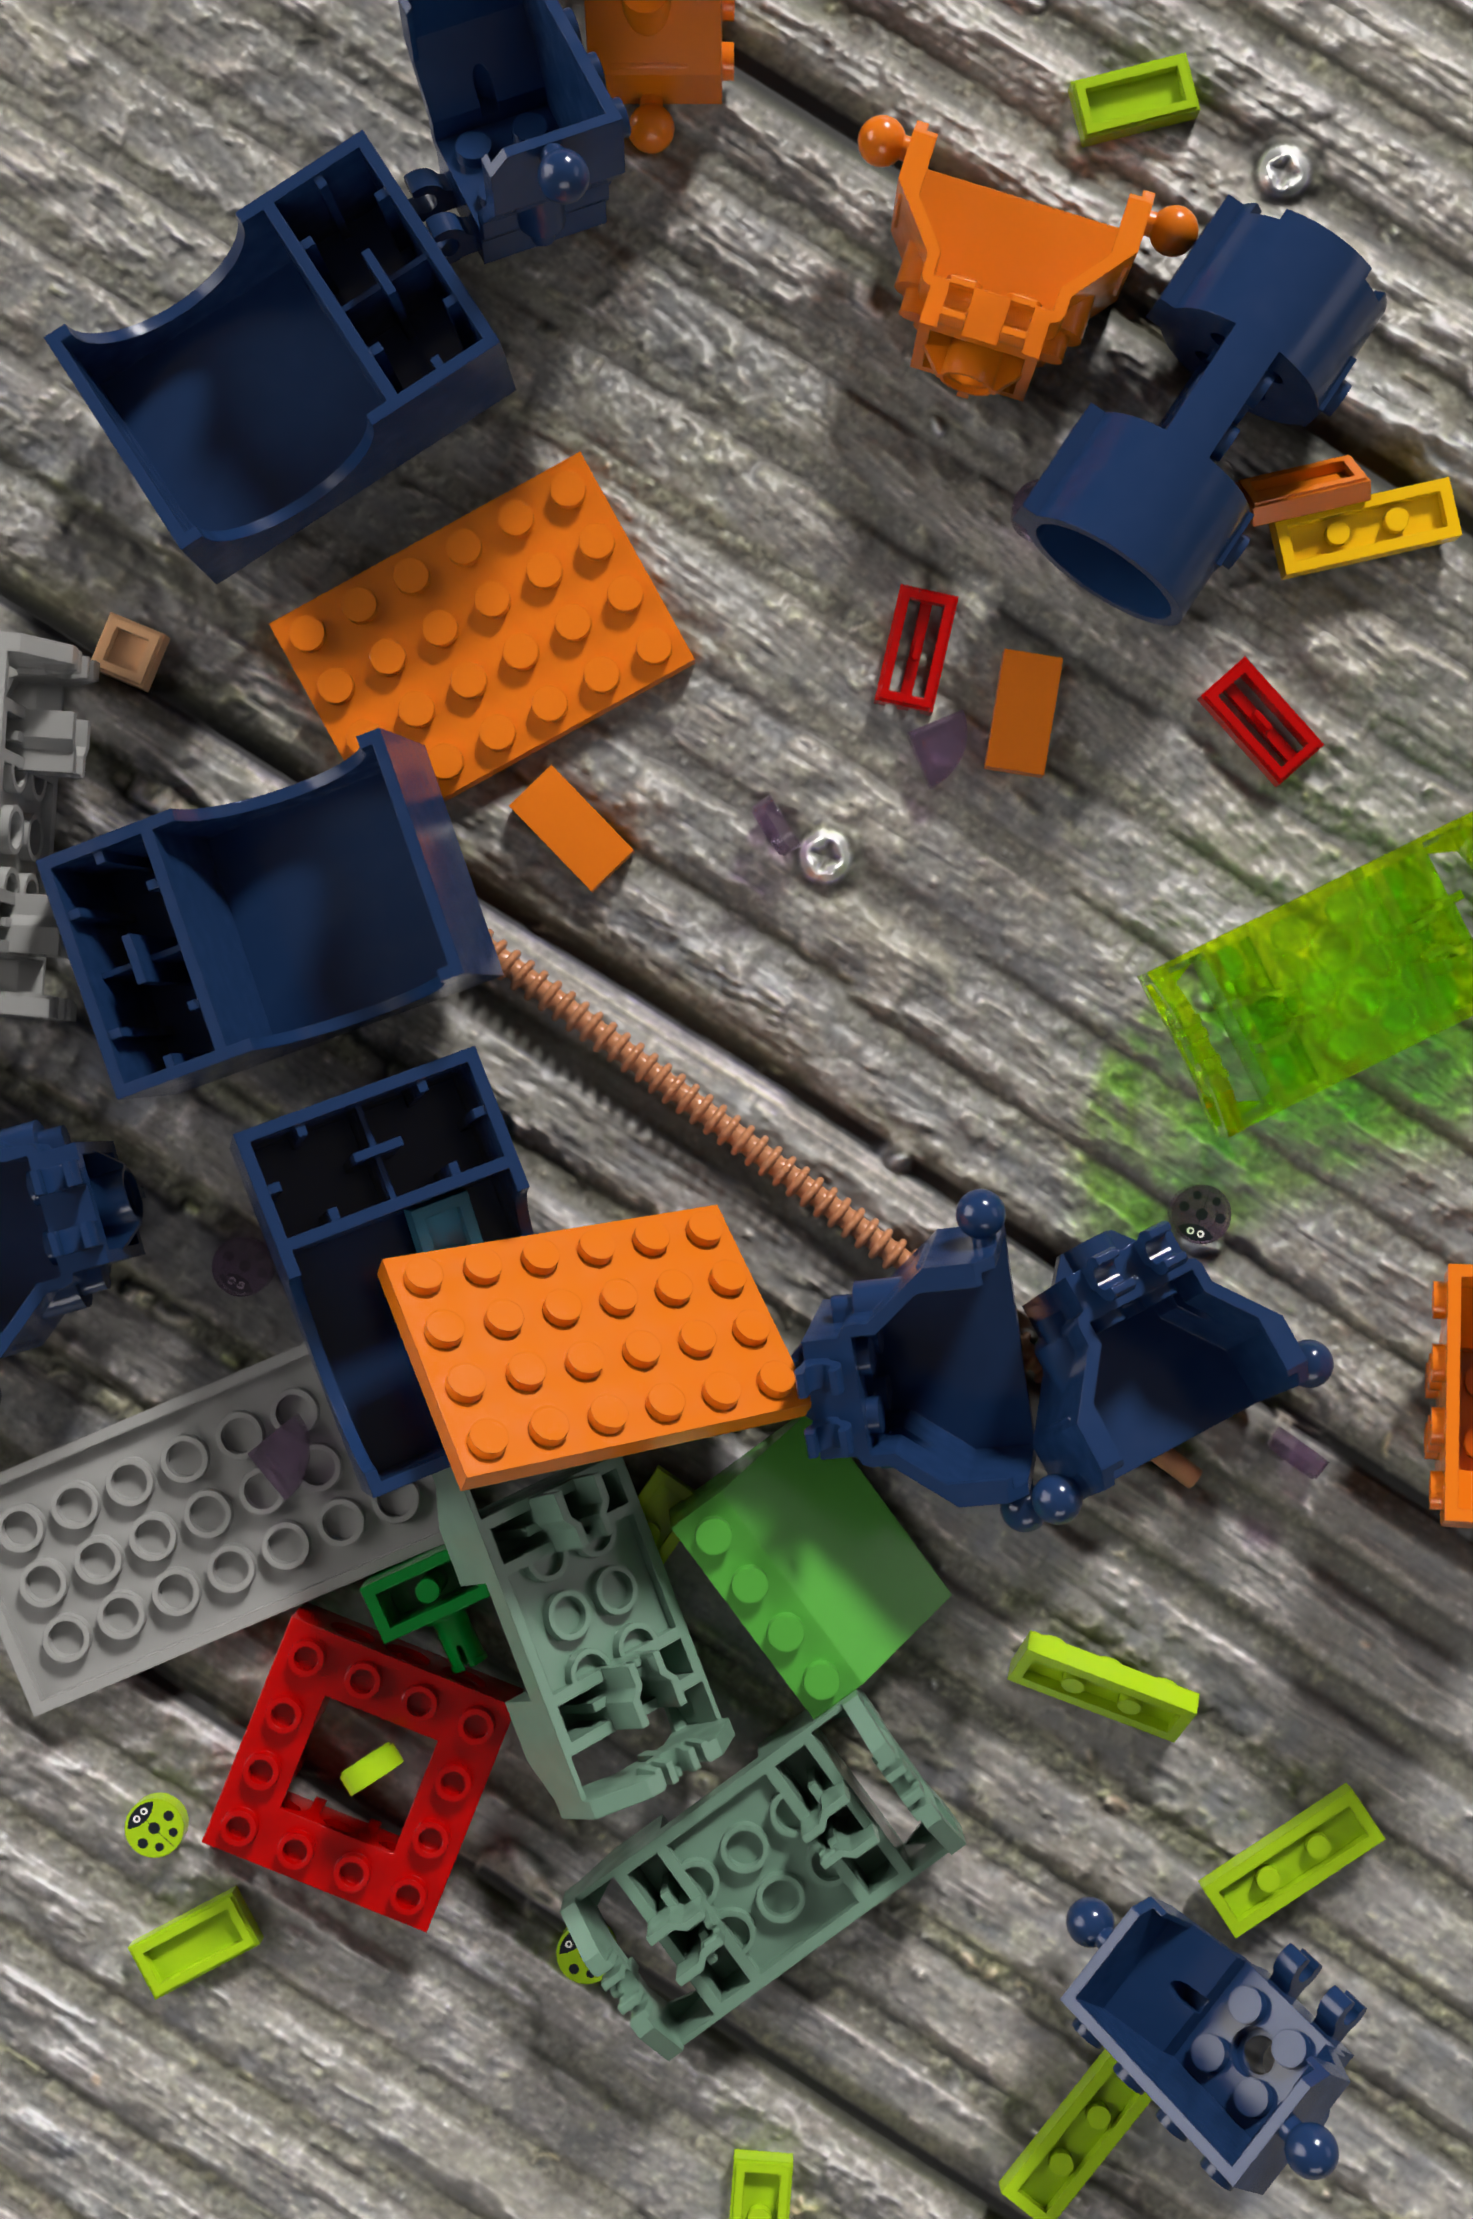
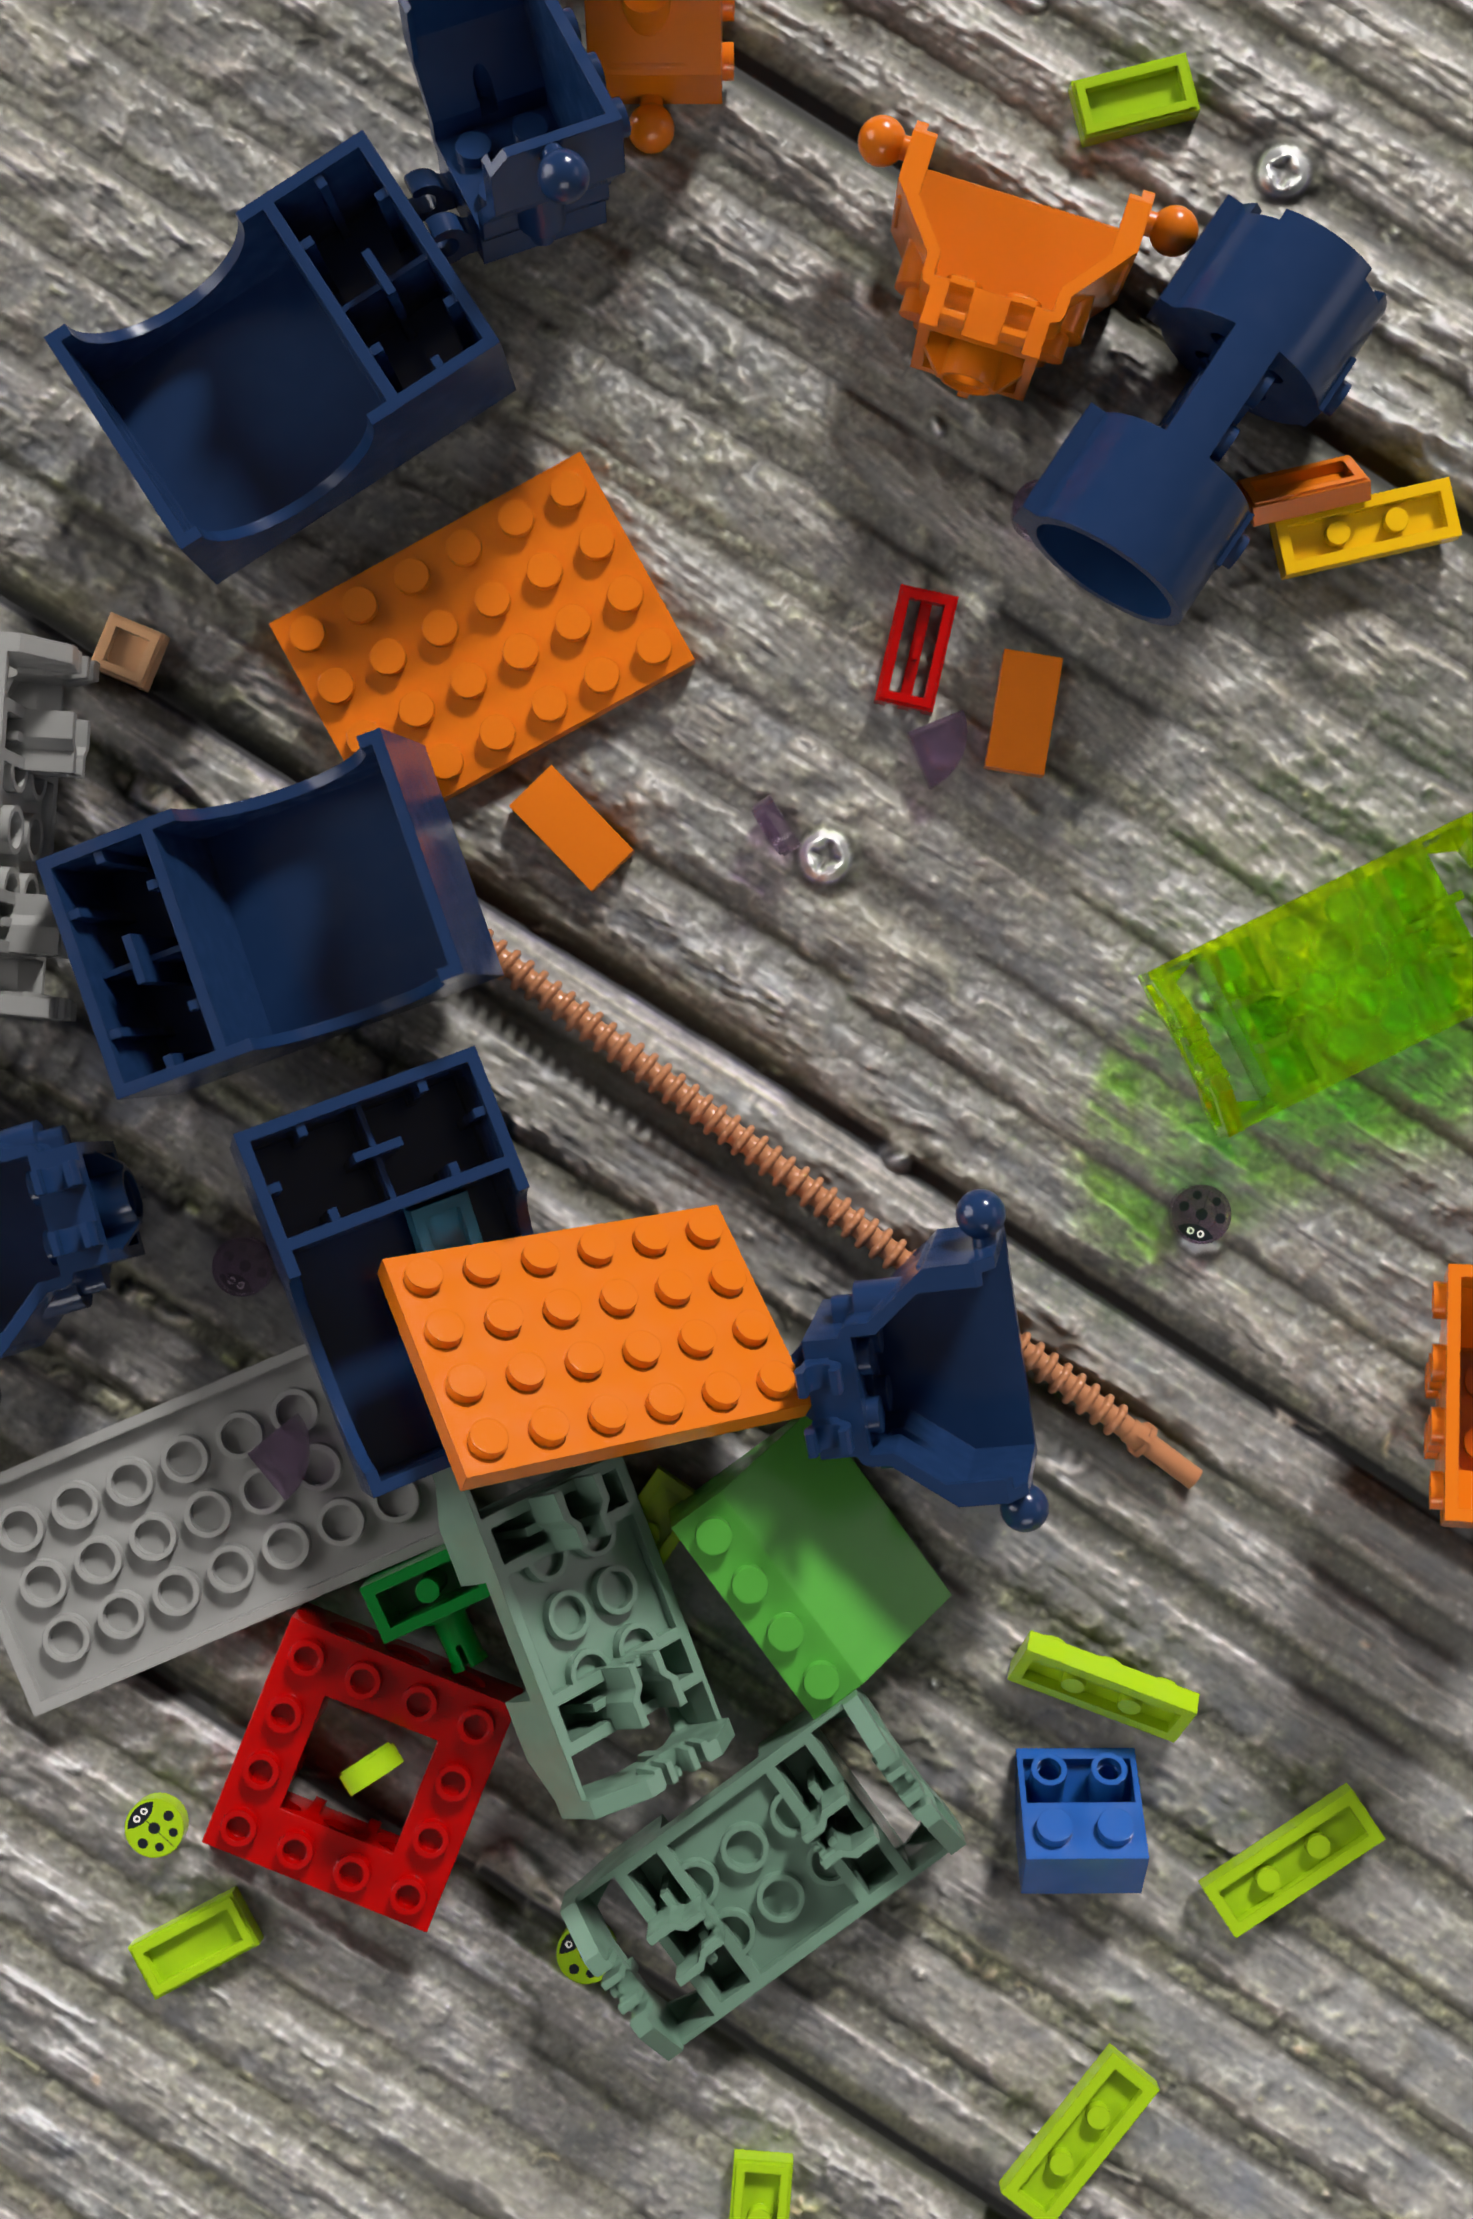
dark blue piece [1022,1221,1334,1525] -> none
dark blue piece [1060,1896,1367,2195] -> none
red tile [1197,656,1324,787] -> none
clear purple tile [1267,1426,1329,1480] -> none
none -> blue slope [1015,1748,1149,1894]

